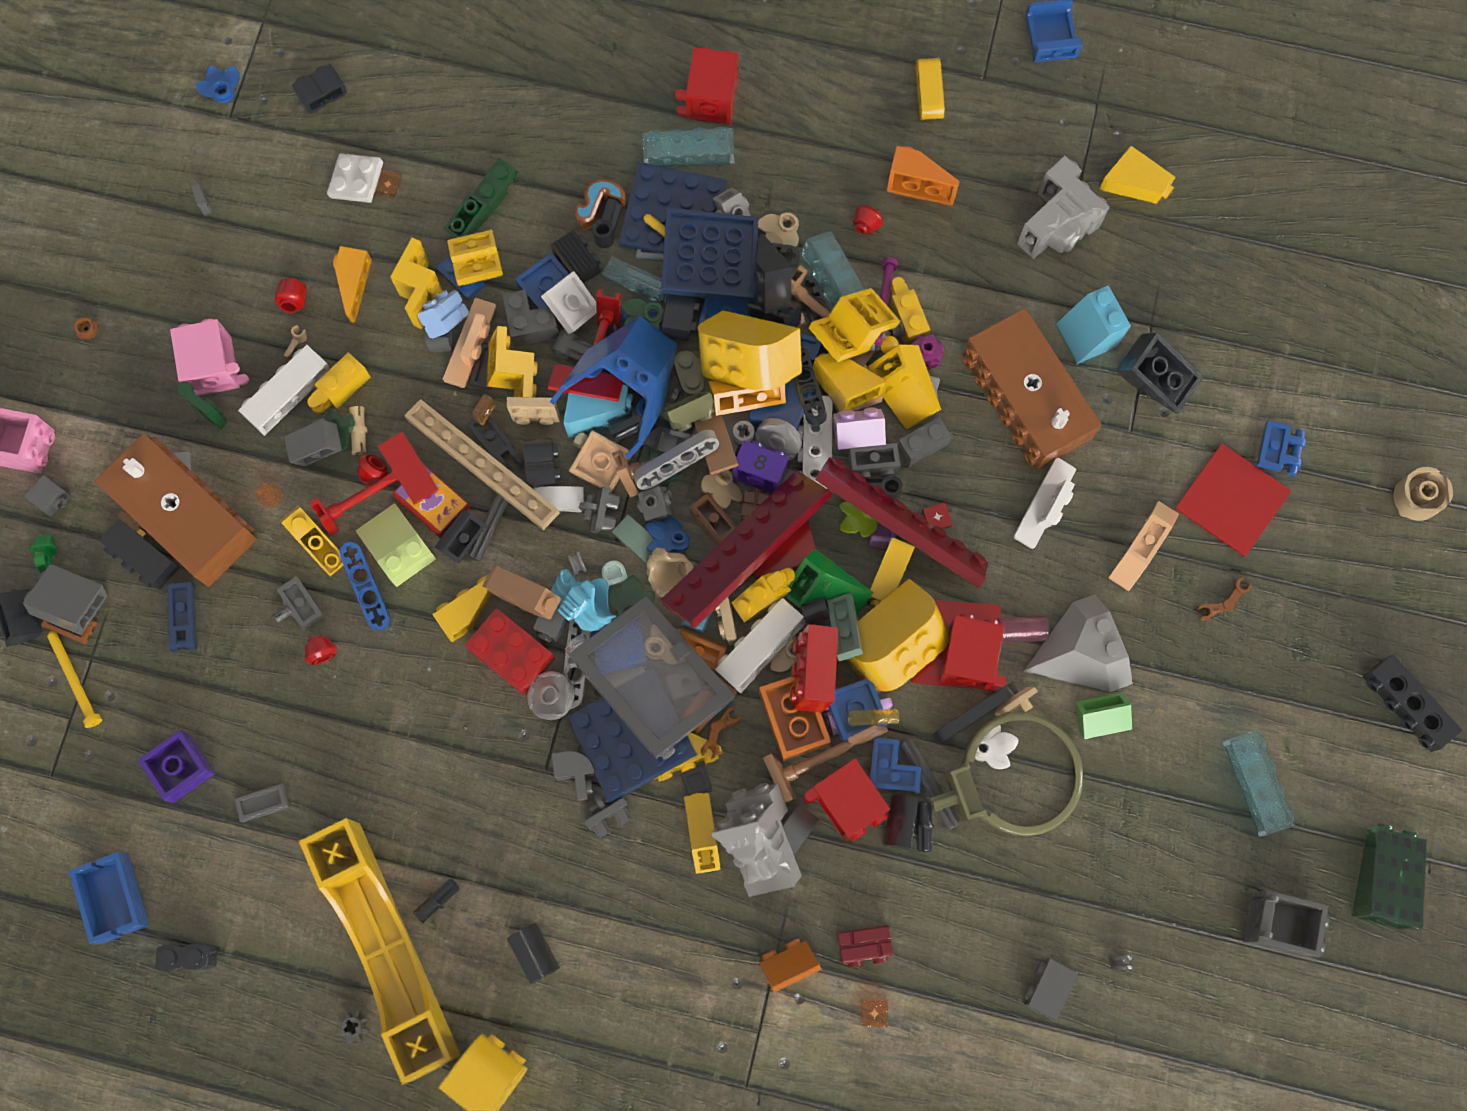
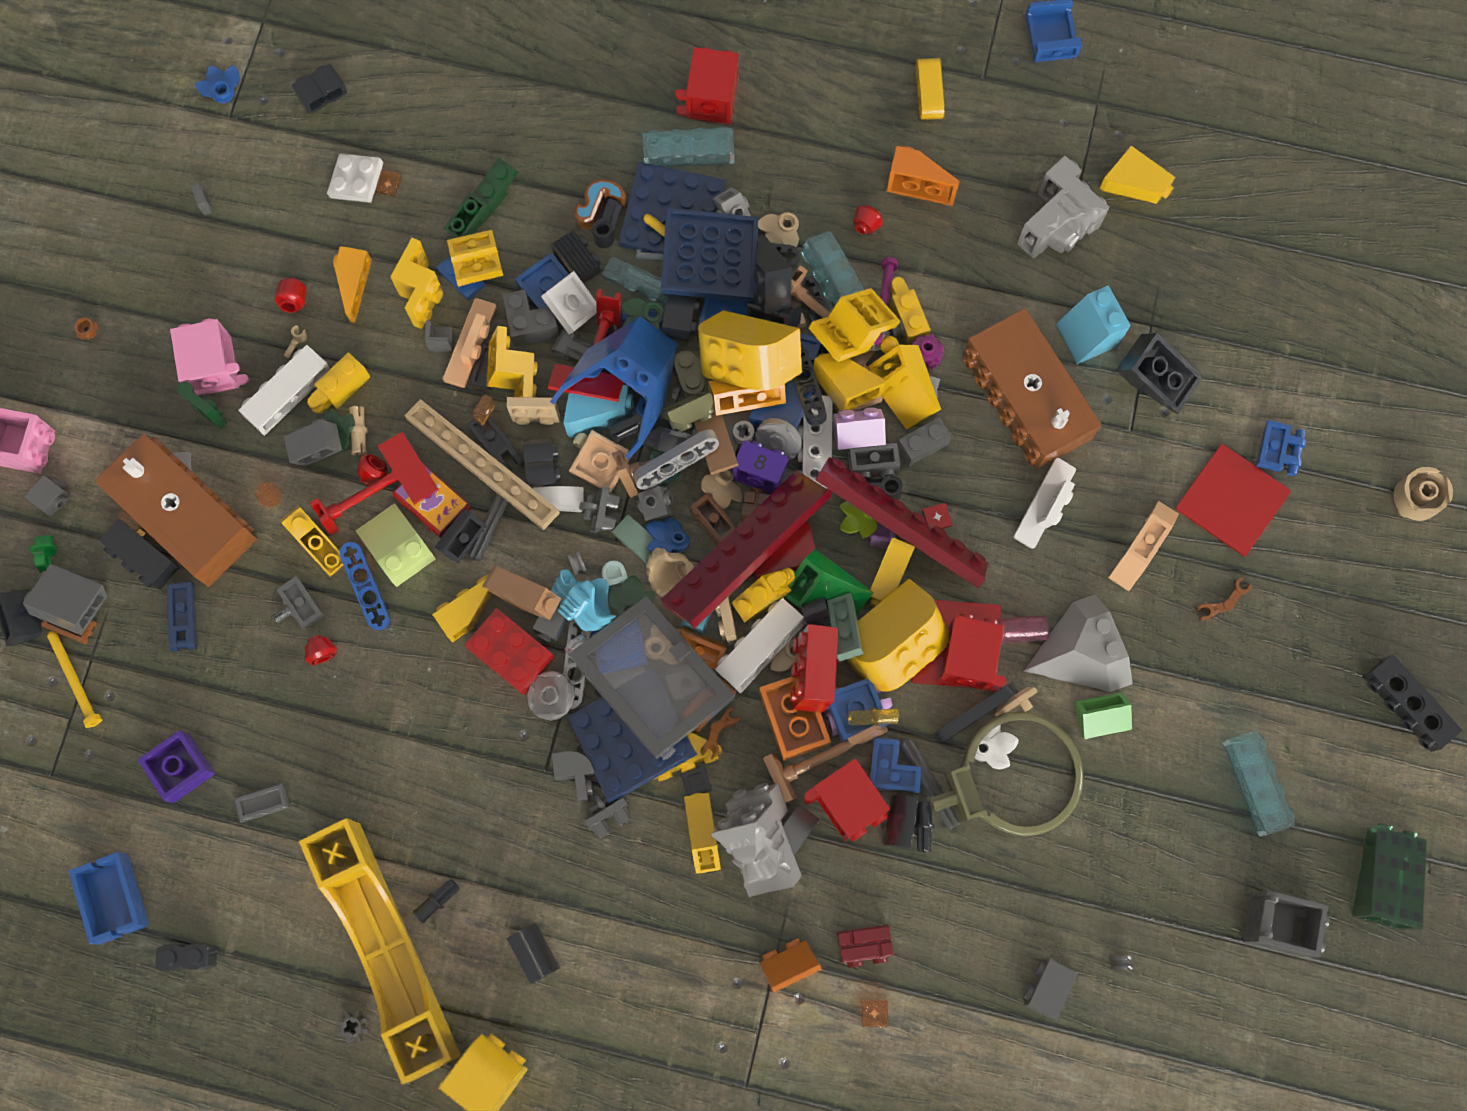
light blue brick [418,290,469,339] -> none

